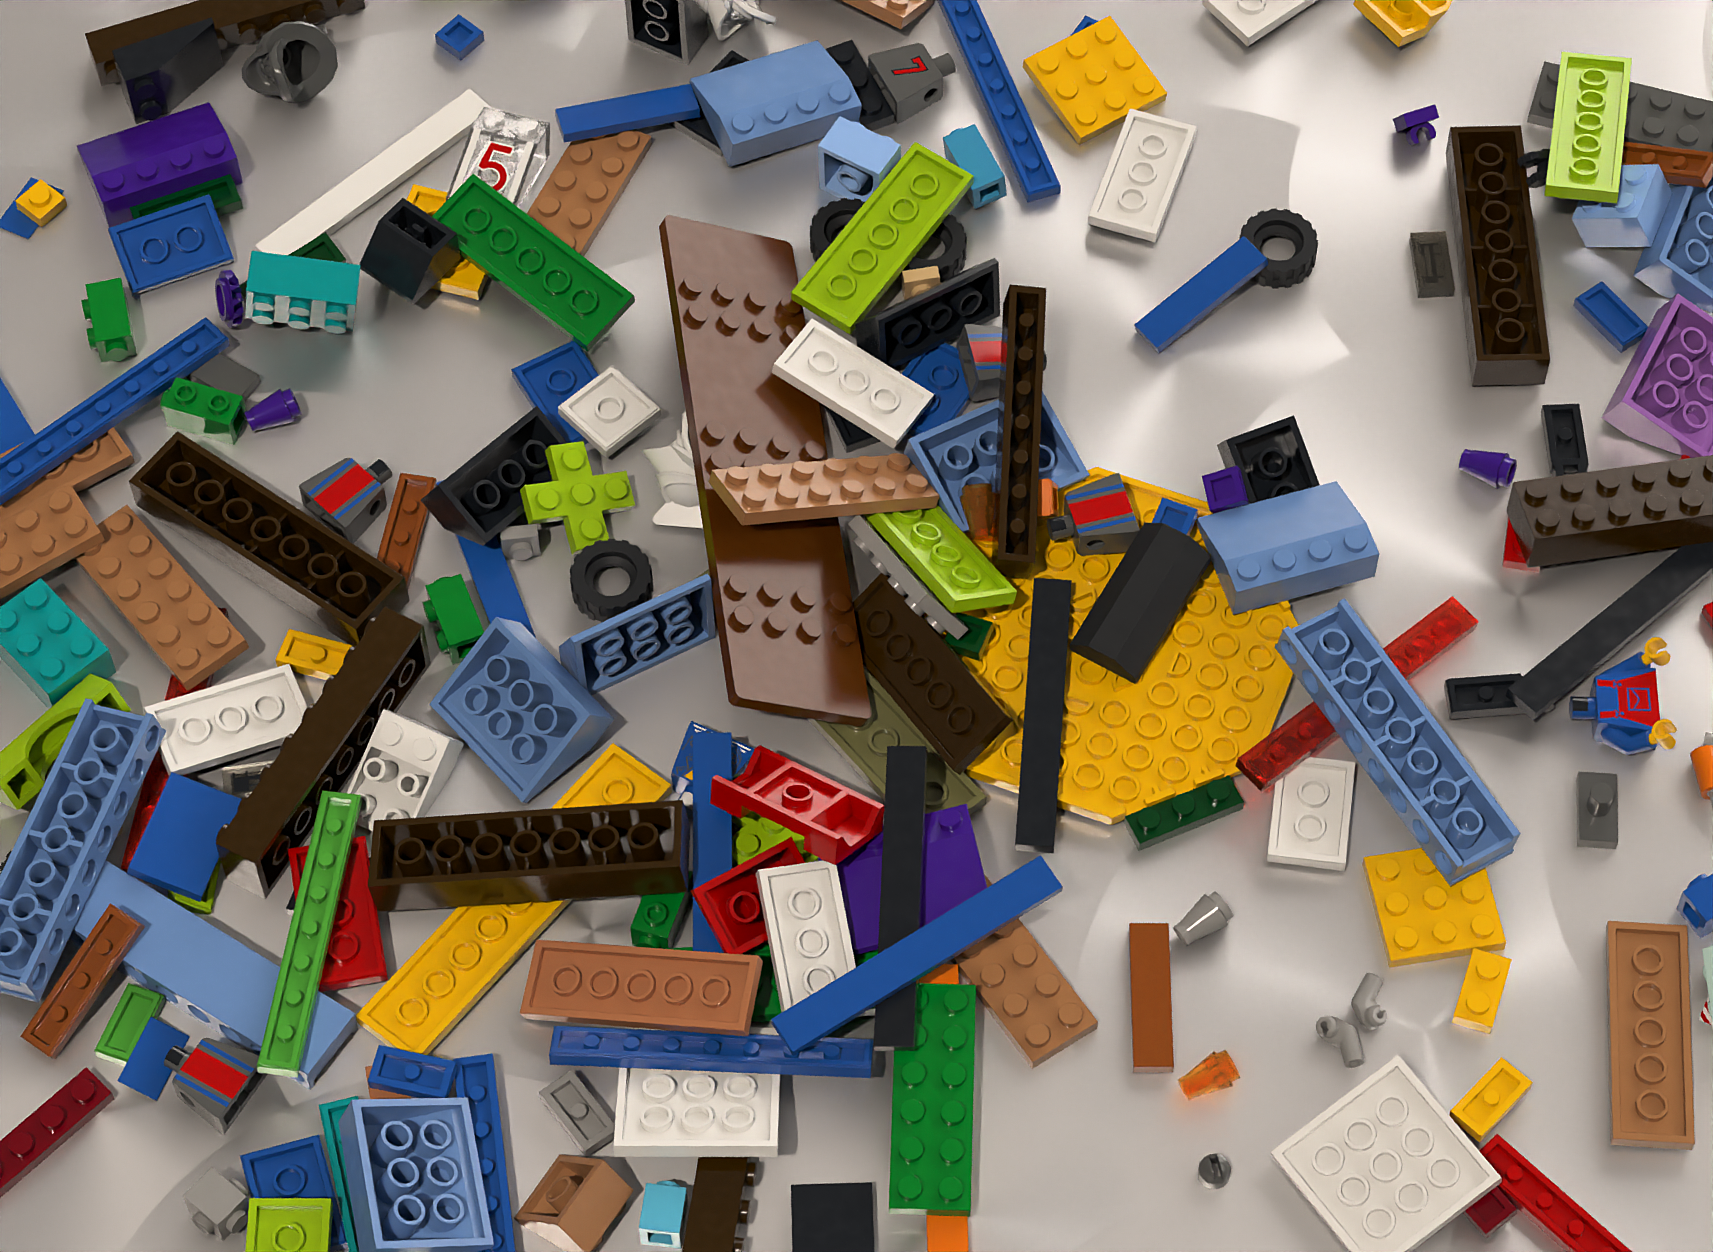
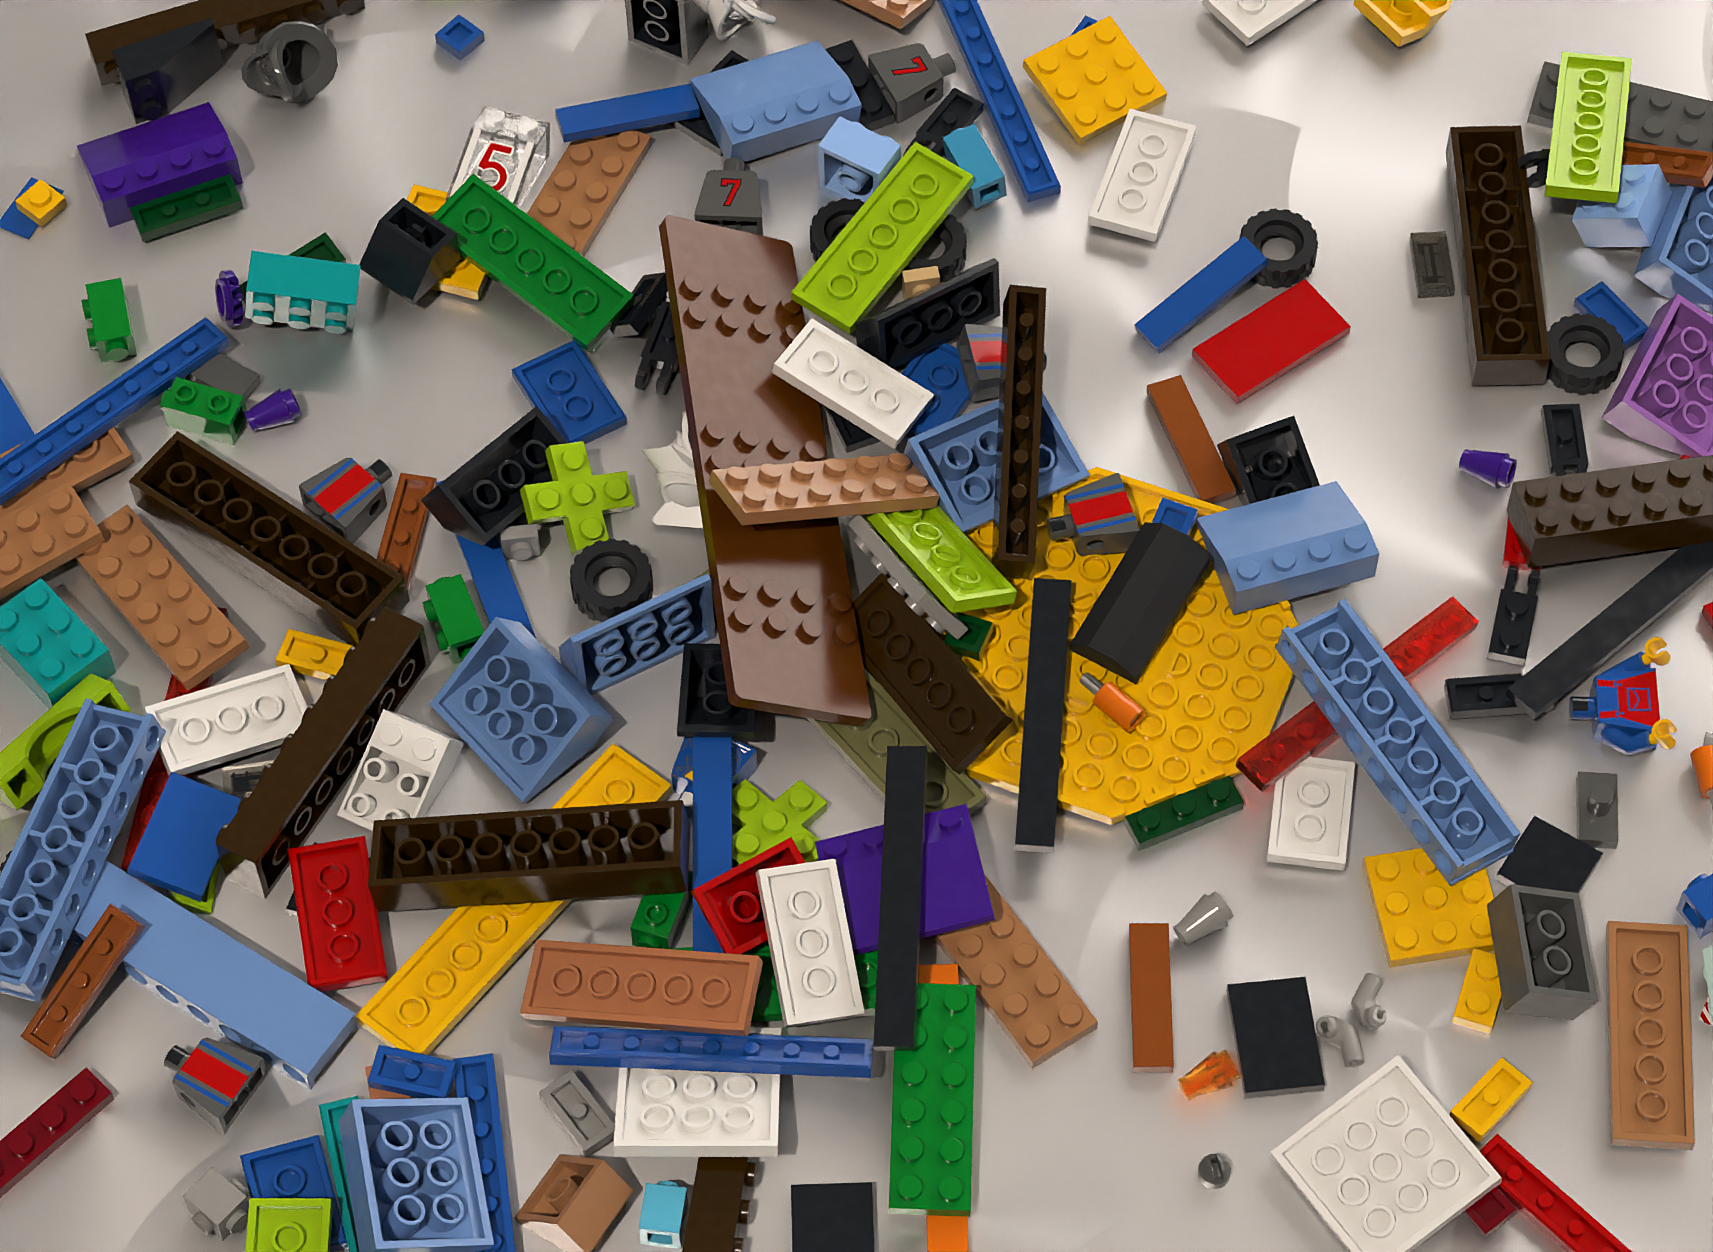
bright green tile [94,983,166,1066] -> none
blue tile [108,194,234,296] -> none
blue sticker [117,1017,190,1101] -> none
white tile [255,88,493,255] -> none
bright green tile [257,790,362,1078] -> none
white tile [558,365,661,458] -> none
red piece [710,745,885,865] -> none
blue tile [771,855,1063,1056] -> none
clear orange cone [959,483,996,540] -> none
orange tile [1037,479,1059,521] -> none
dark purple tile [1202,466,1249,514] -> none
dark purple tile [1393,104,1439,146] -> none
none -> black plate [609,272,668,337]
none -> black hinge [634,300,679,395]
none -> black slope [677,643,759,737]
none -> dark grey torso [694,158,763,236]
none -> black hinge [903,88,984,157]
none -> orange piece [1080,673,1146,733]
none -> dark orange tile [1146,375,1236,504]
none -> red tile [1192,279,1351,404]
none -> black tile [1226,976,1325,1099]
none -> black hinge [1487,565,1540,666]
none -> dark grey brick [1487,884,1598,1021]
none -> black tile [1495,815,1603,893]
none -> black tyre [1546,313,1625,395]

